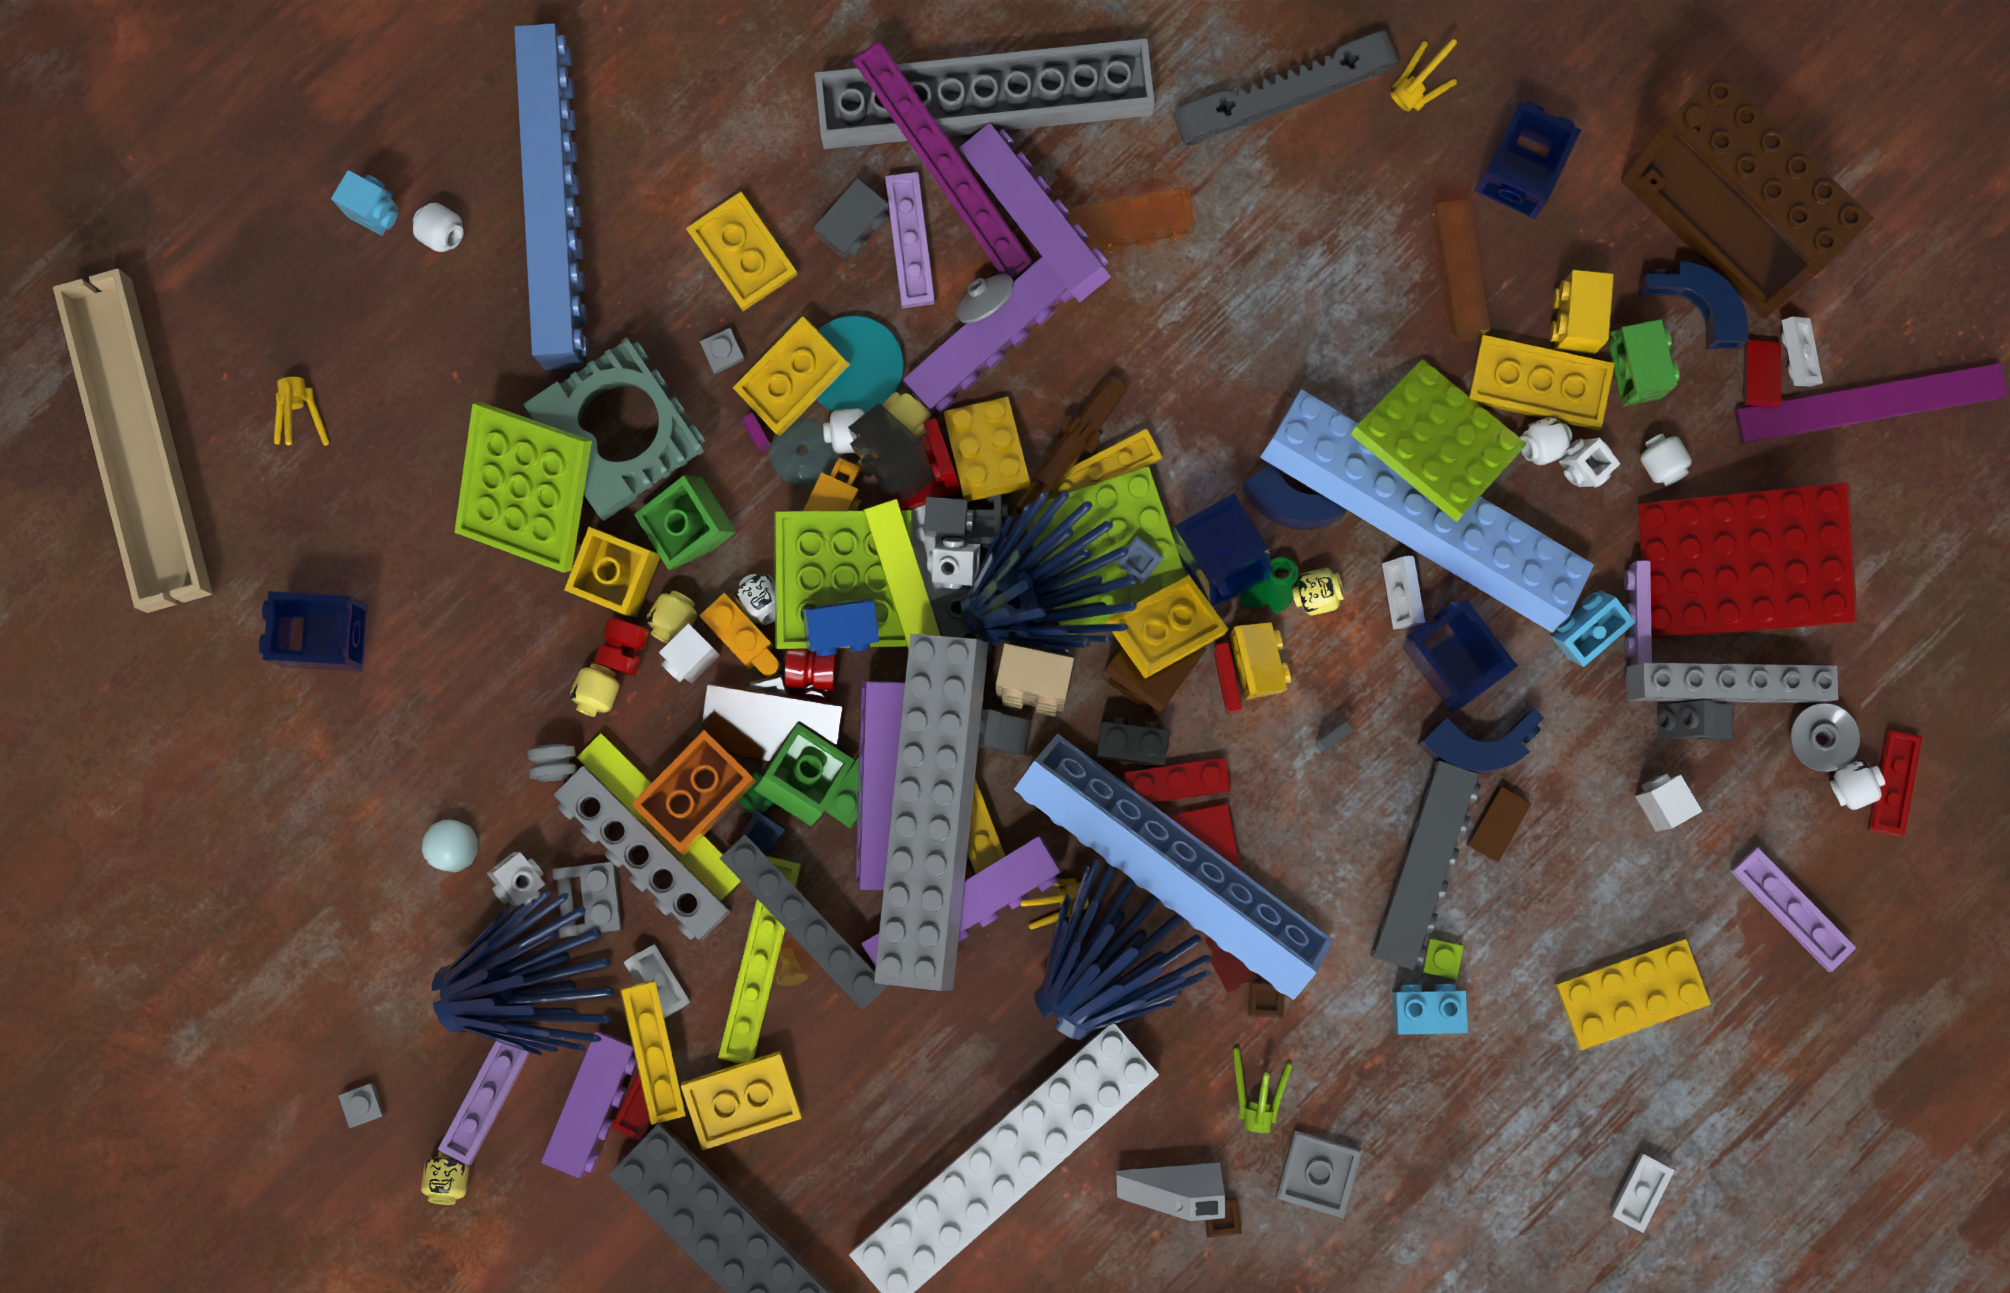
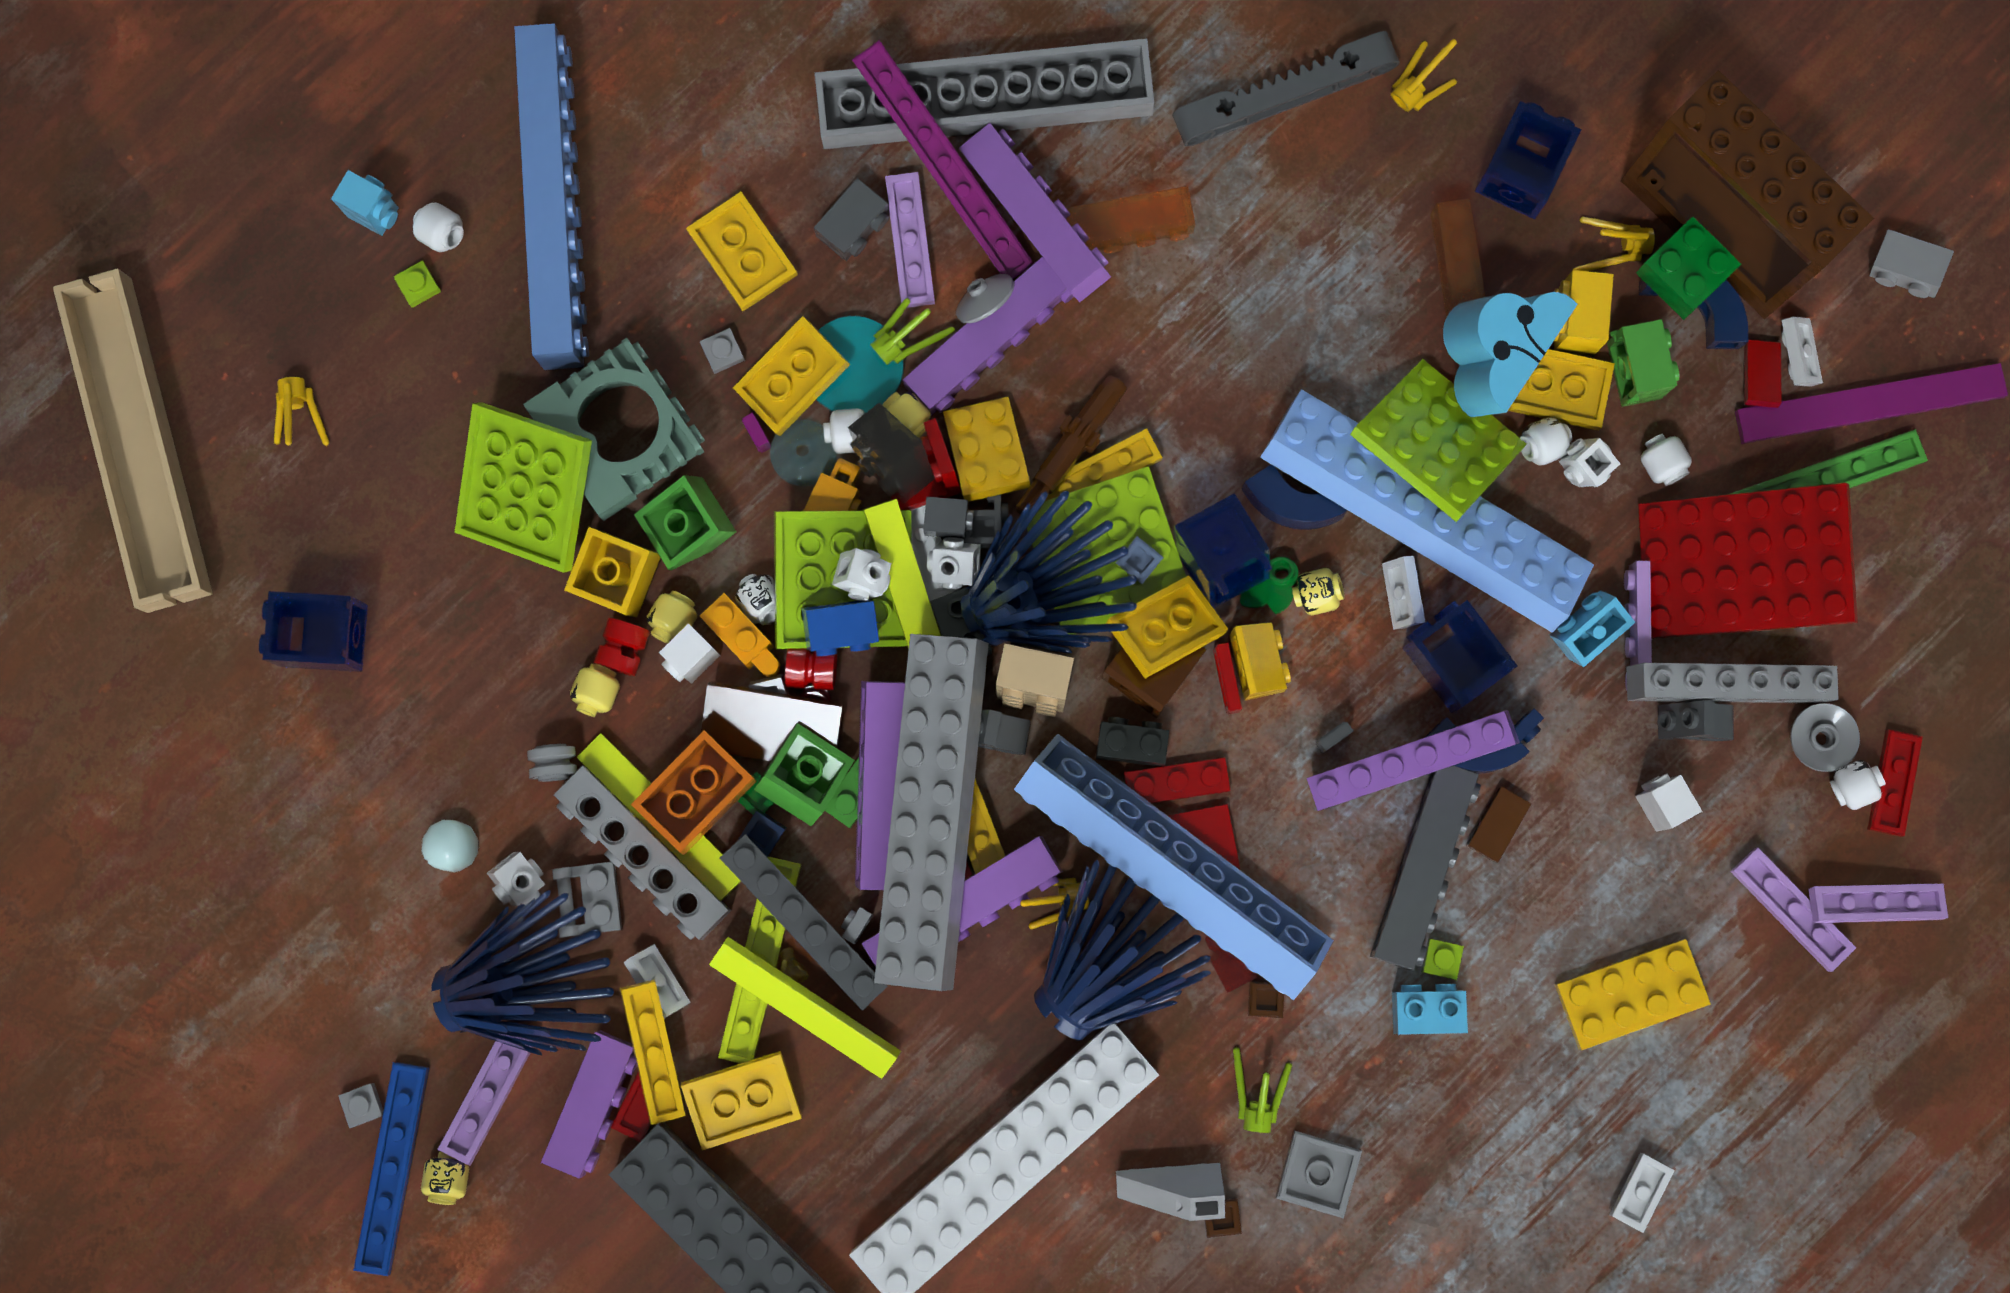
none -> blue tile [353,1062,429,1276]
none -> lime plate [394,260,441,308]
none -> neon yellow tile [709,937,901,1079]
none -> white brick [832,548,892,602]
none -> light grey plate [841,907,873,944]
none -> lime plant [870,298,955,365]
none -> medium lavender brick [1307,710,1520,811]
none -> medium azure brick [1443,292,1578,417]
none -> yellow plant [1573,217,1655,271]
none -> green brick [1636,217,1742,320]
none -> bright green tile [1727,429,1928,495]
none -> lavender plate [1808,884,1948,923]
none -> light grey brick [1869,229,1954,298]

